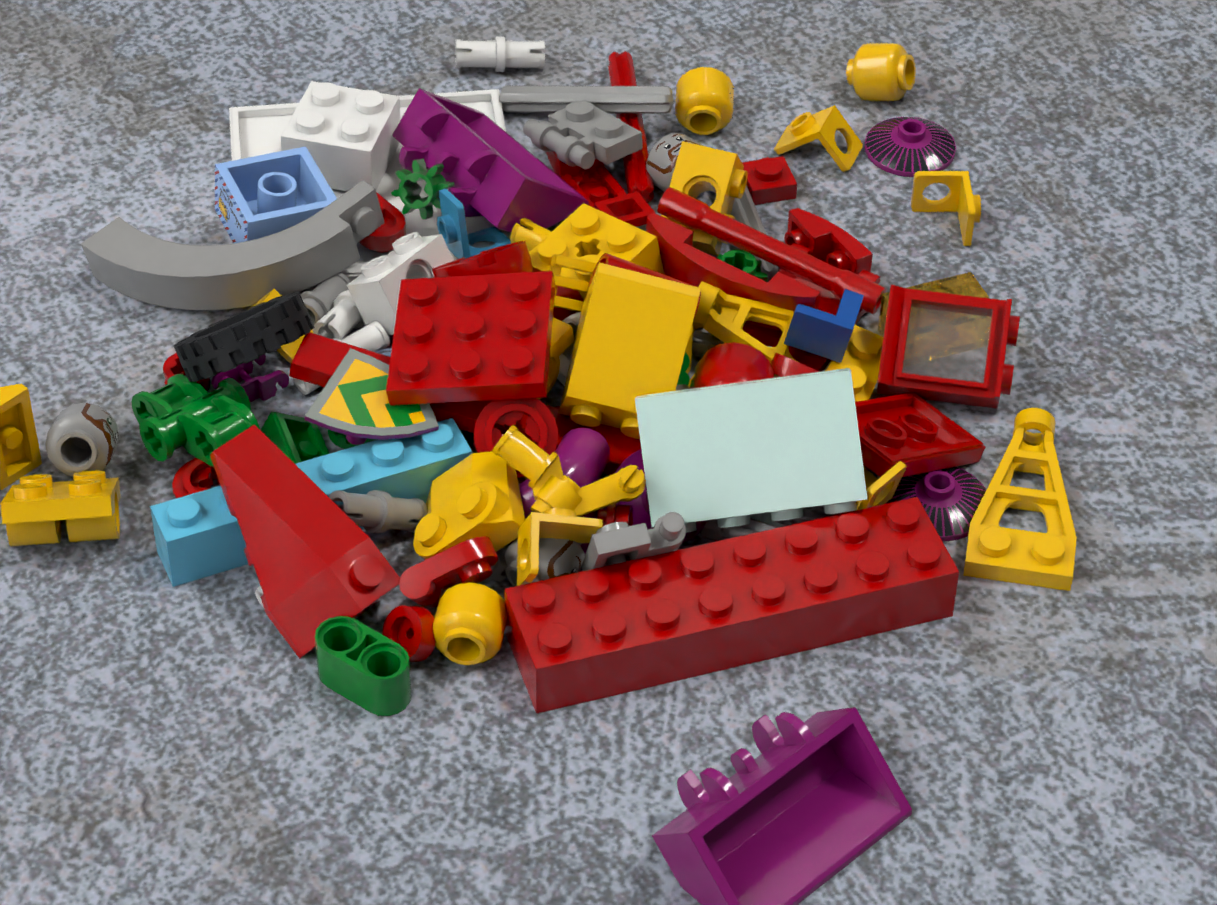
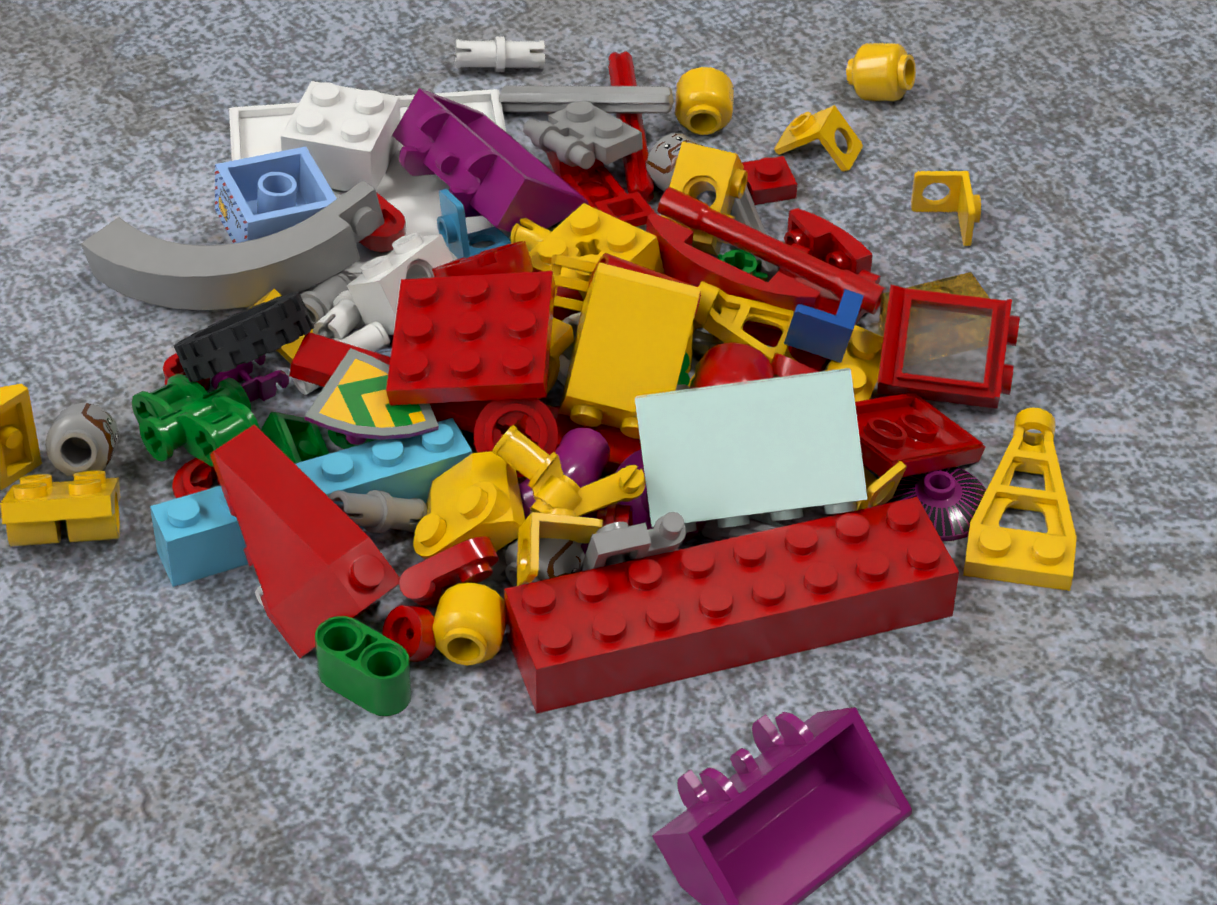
green gear [391,159,454,220] -> none
dish [865,117,956,177] -> none

